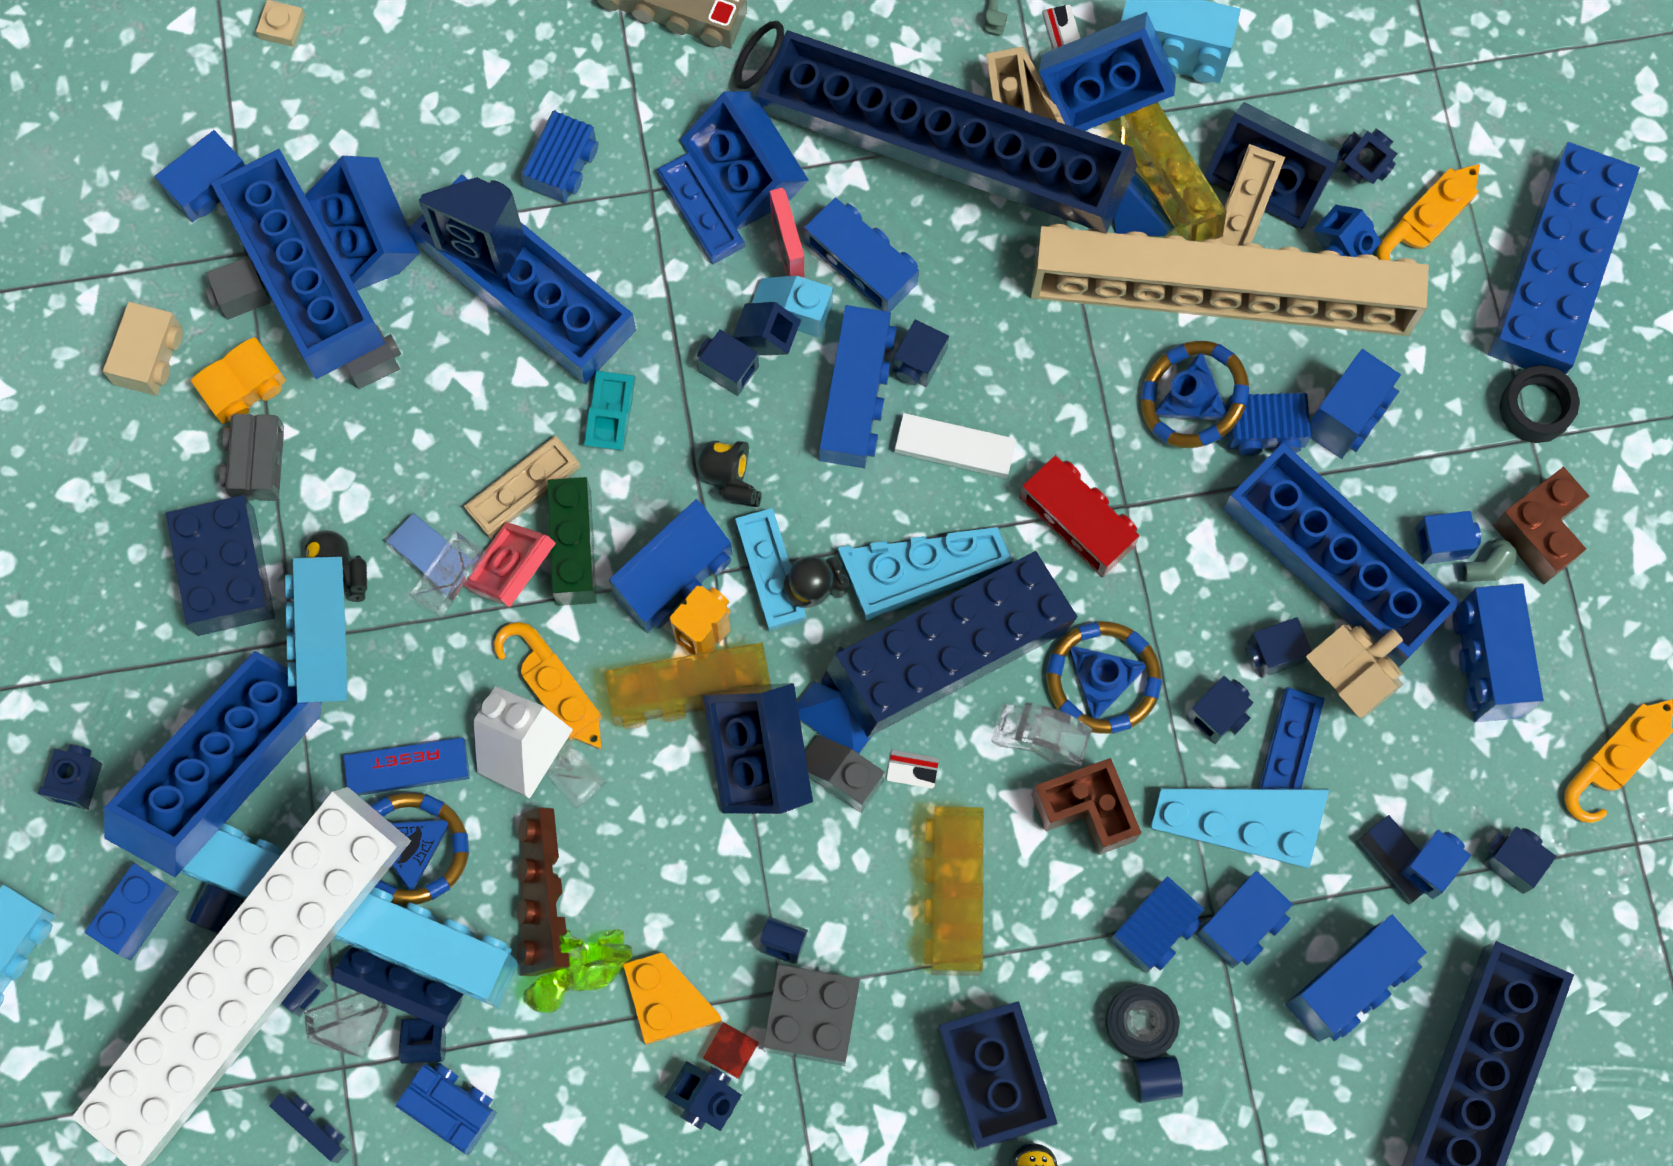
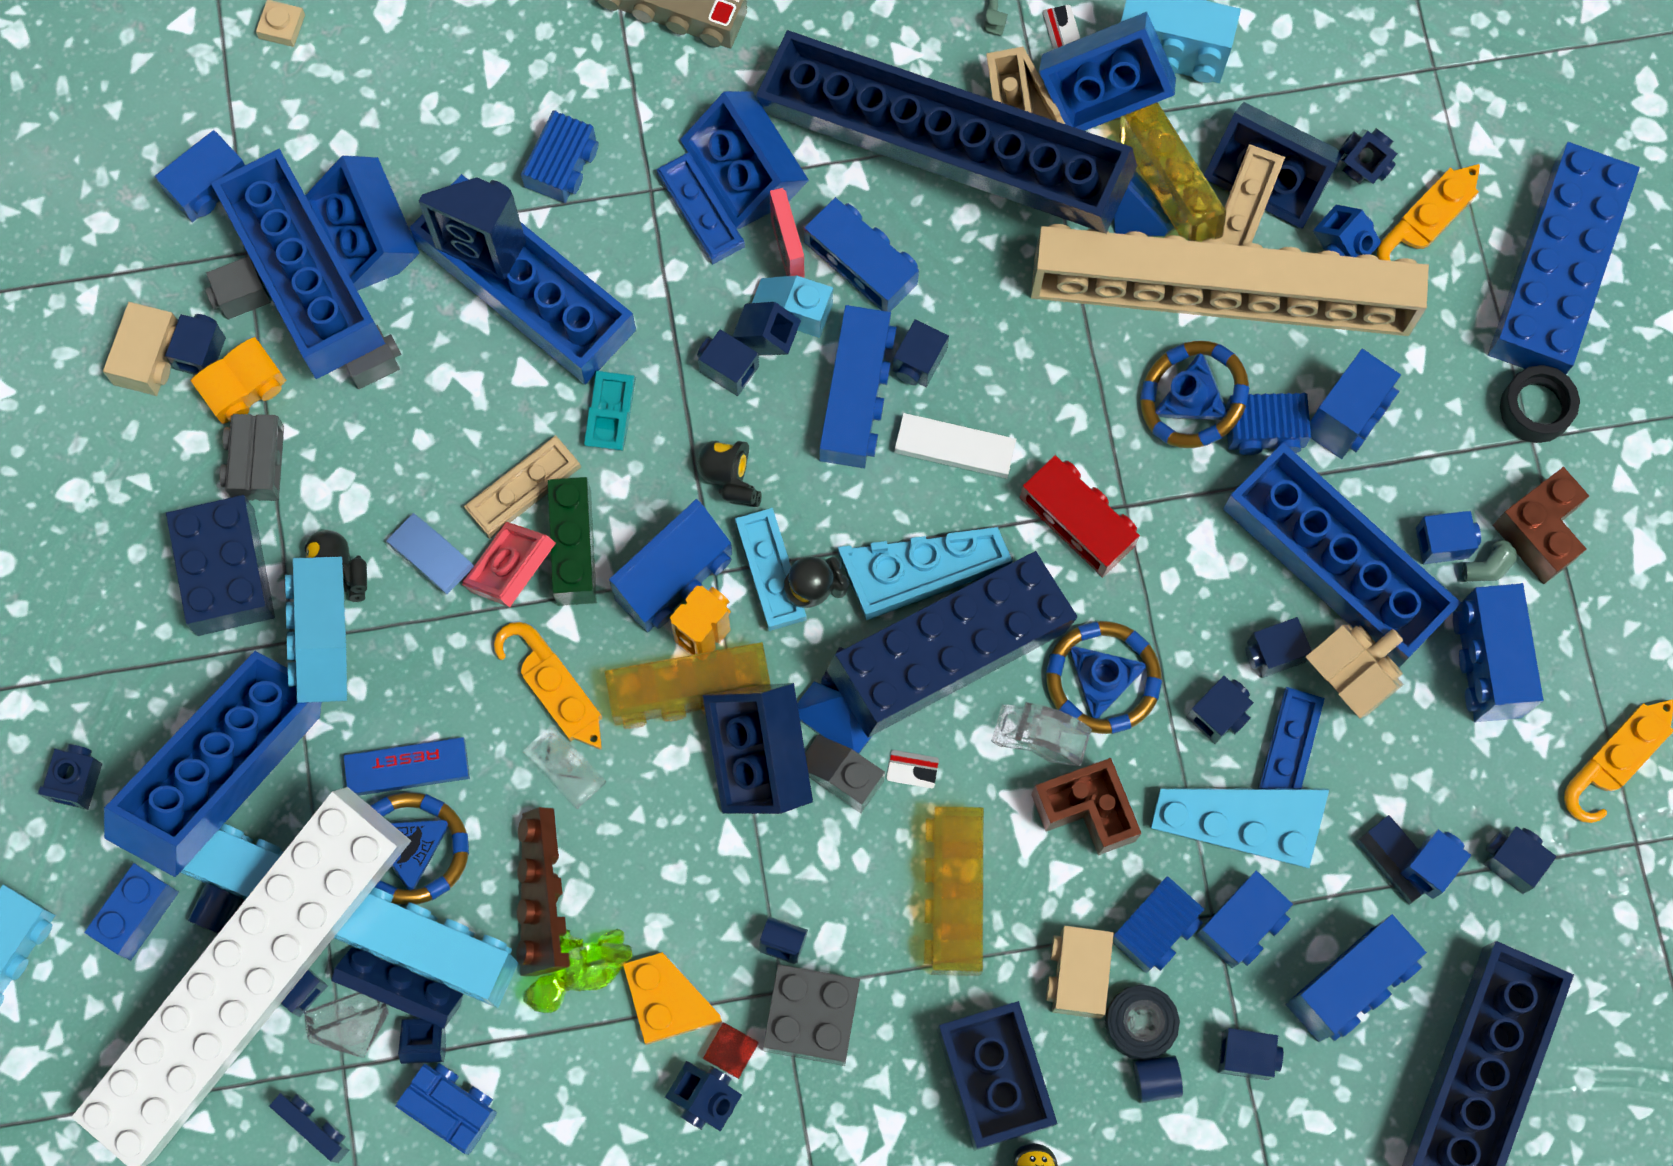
clear slope [409,531,488,618] -> none
white slope [474,686,573,799] -> none
black piece [734,21,784,89] -> none
none -> dark blue brick [165,314,226,375]
none -> tan brick [1046,926,1114,1019]
none -> dark blue brick [1218,1028,1284,1080]

